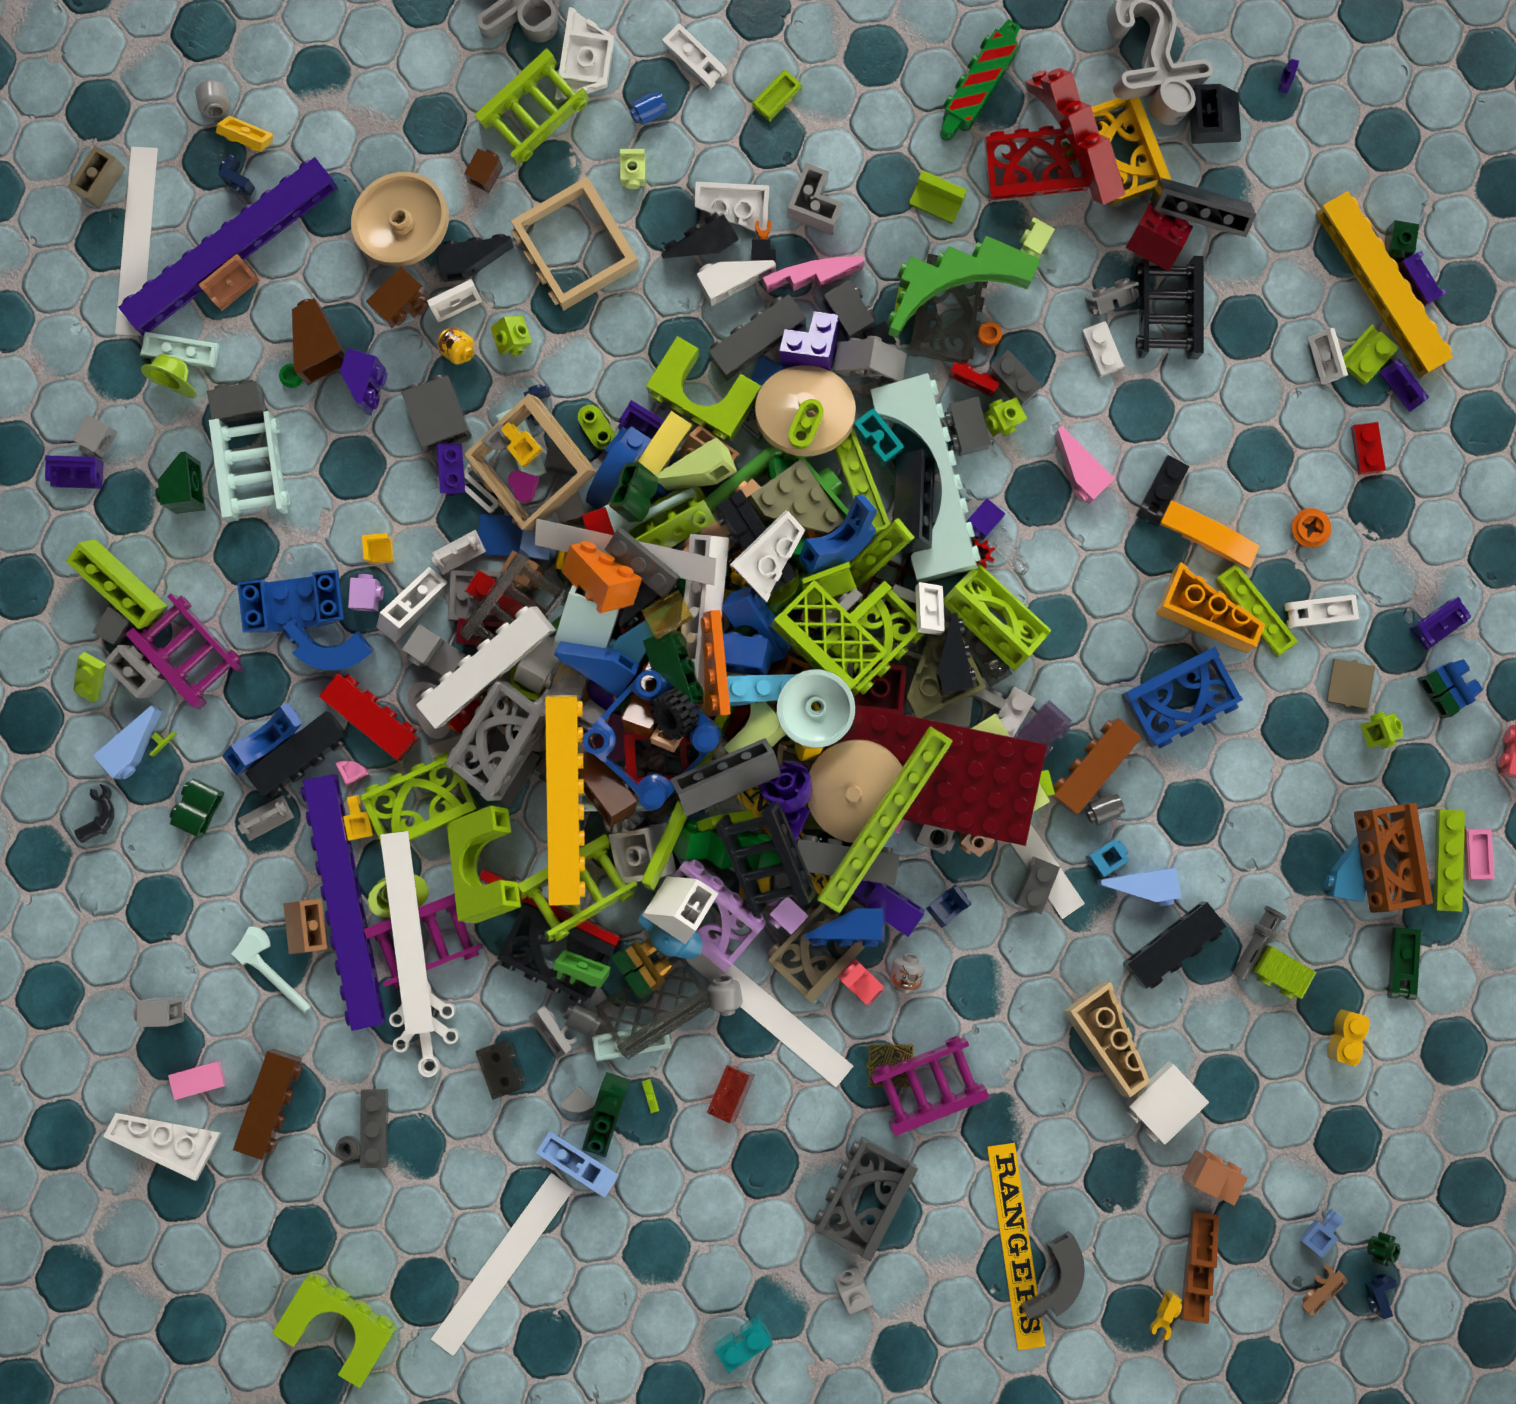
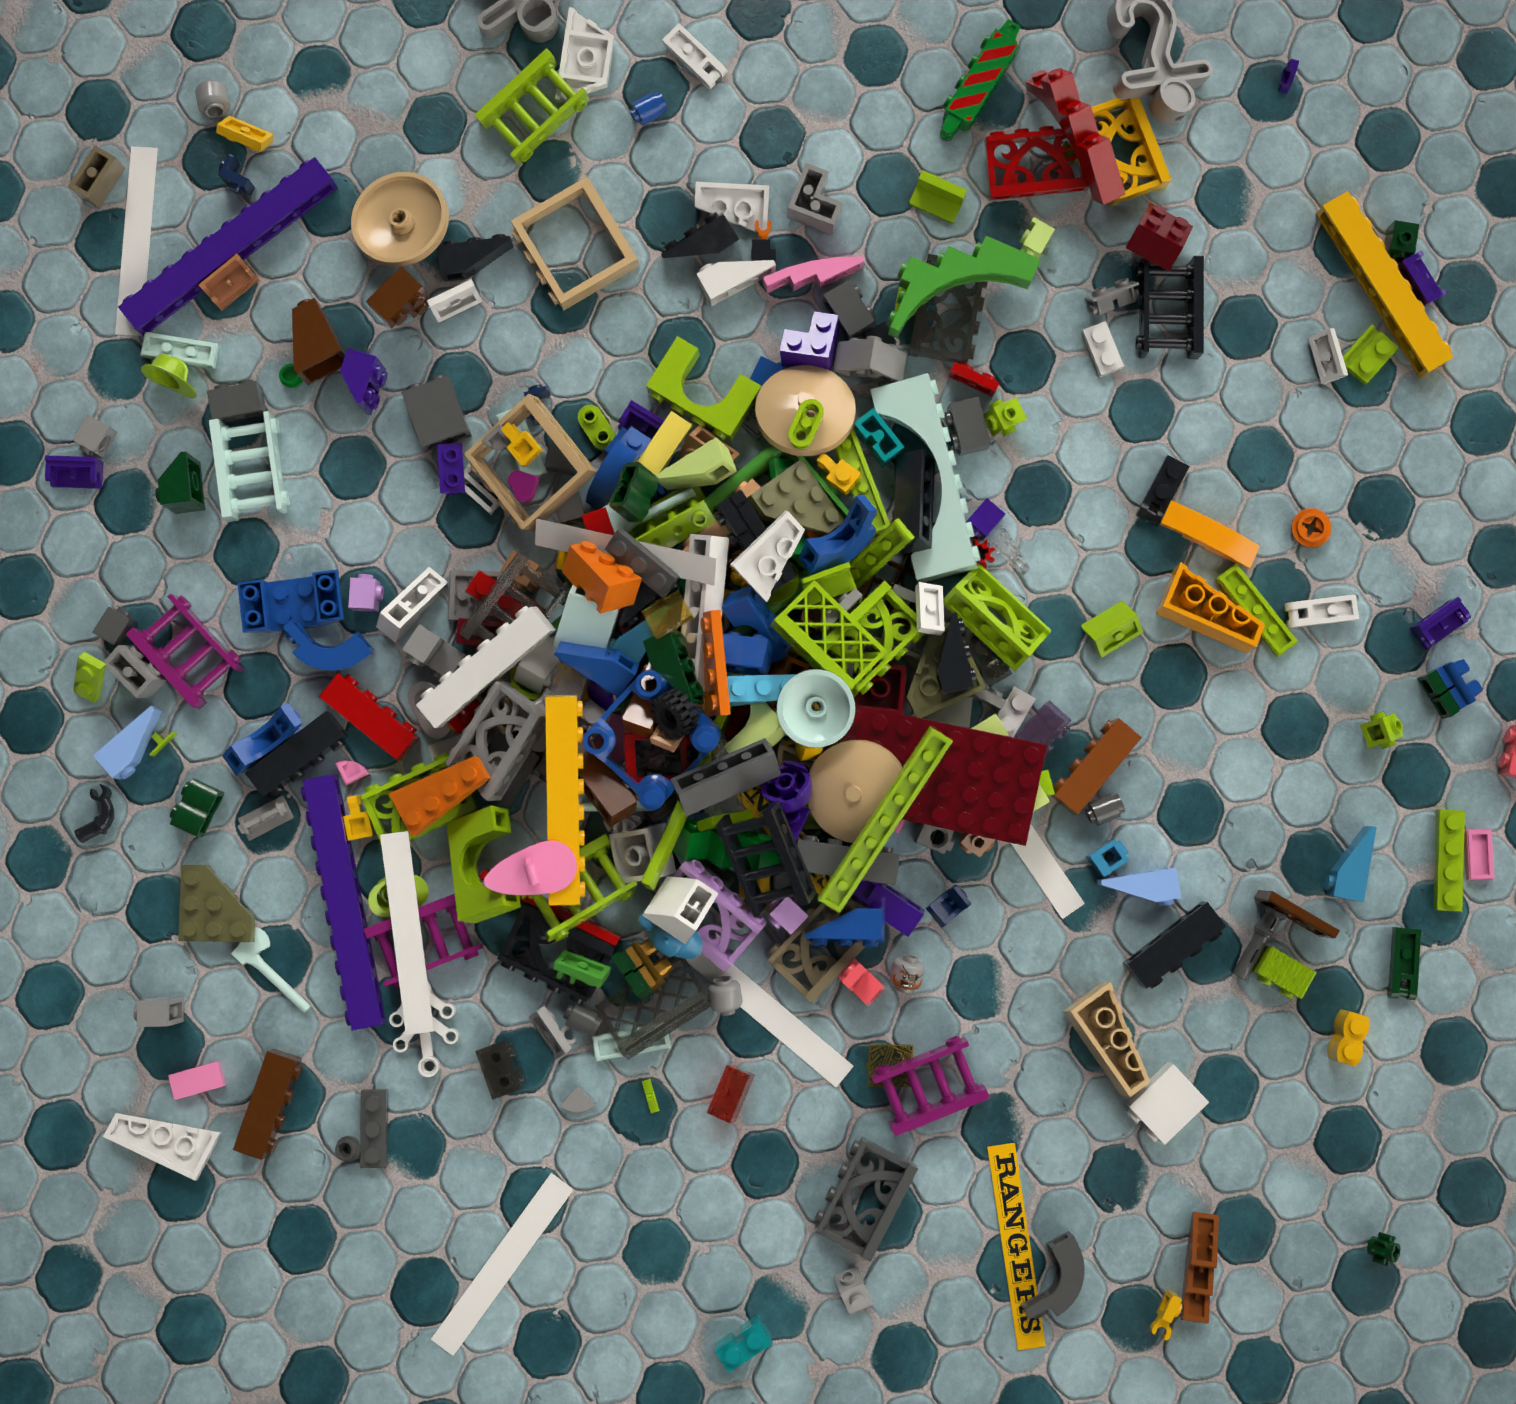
lime brick [66,539,168,629] -> none
lime arch [272,1274,397,1388] -> none
medium nougat brick [283,898,327,954] -> none
yellow panel [362,533,394,565] -> none
white hinge [431,530,486,575] -> none
yellow head [437,328,475,365] -> none
reddish brown brick [464,148,503,193] -> none
blue piece [477,514,523,557] -> none
lime brick [490,316,532,357] -> none
medium blue brick [519,531,558,564] -> none
light blue slope [536,1131,619,1197] -> none
dark green slope [582,1072,630,1157] -> none
yellowish green brick [620,149,646,189] -> none
dark grey brick [709,294,806,381] -> none
lime tile [751,69,802,122] -> none
orange tile [976,321,1002,348] -> none
dark grey brick [987,350,1042,407] -> none
dark grey brick [1014,856,1060,914] -> none
bright pink slope [1055,426,1115,504] -> none
blue fence [1122,646,1243,749] -> none
black brick [1150,177,1256,237] -> none
nougat brick [1182,1150,1248,1206] -> none
black slope [1189,84,1241,144] -> none
medium blue plate [1300,1209,1344,1258] -> none
medium nougat plate [1301,1264,1348,1318] -> none
dark tan piece [1326,659,1375,709] -> none
red plate [1351,422,1386,475] -> none
dark orange fence [1354,803,1433,913] -> none
dark blue bracket [1365,1274,1398,1319] -> none
dark purple hinge [1379,359,1430,412] -> none
none -> olive plate [178,865,255,942]
none -> orange wing [389,756,491,836]
none -> bright pink shield [484,840,577,895]
none -> yellow plate [816,453,862,495]
none -> lime panel [1081,601,1143,658]
none -> reddish brown tile [1254,890,1340,939]

